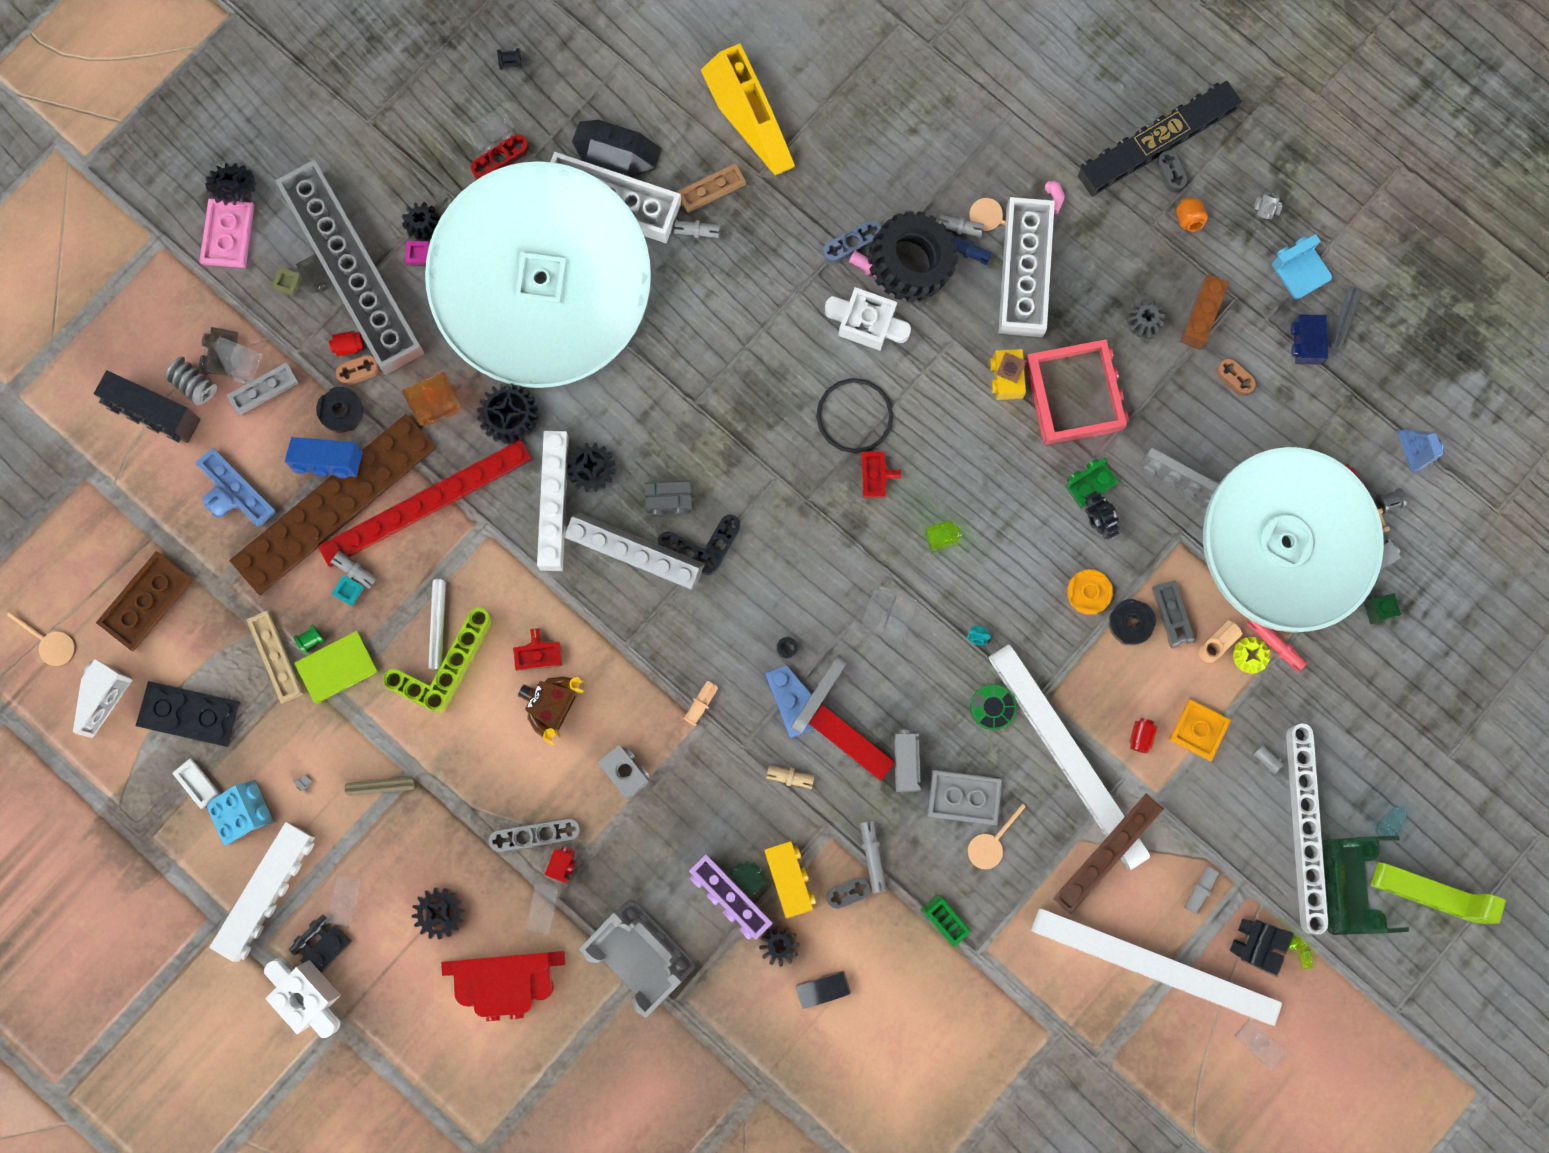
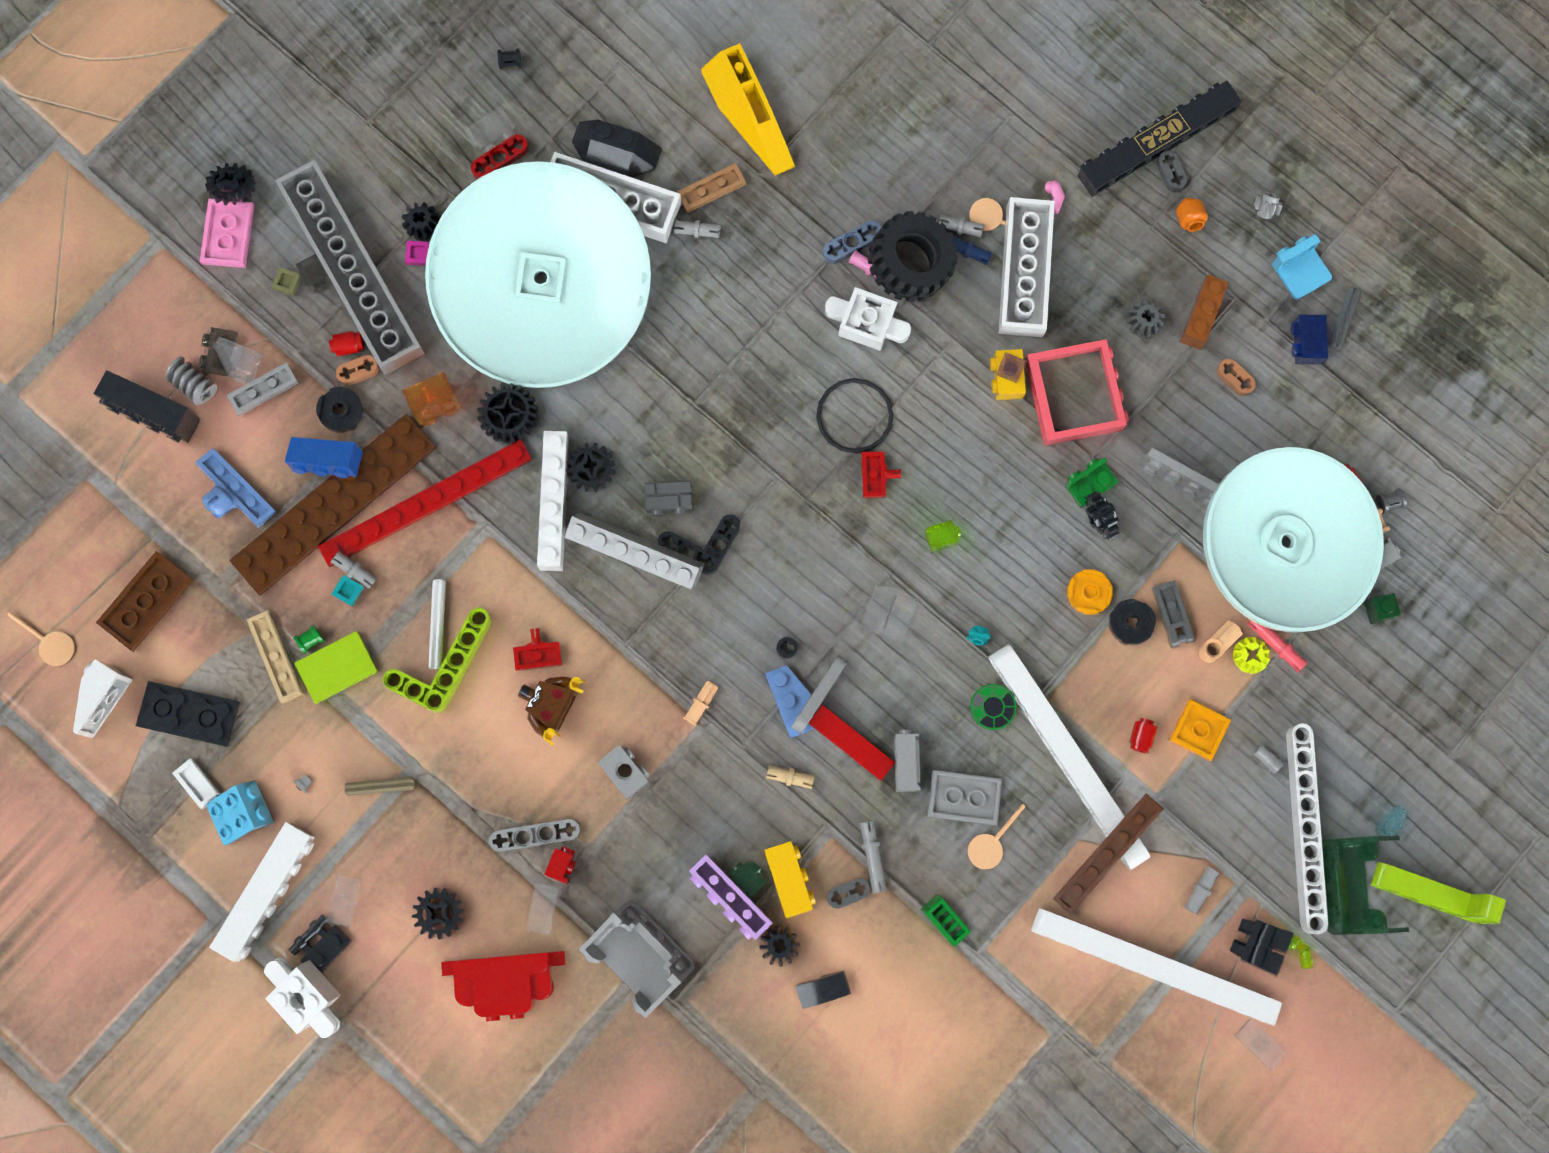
medium blue wing [1397,428,1444,473] -> none

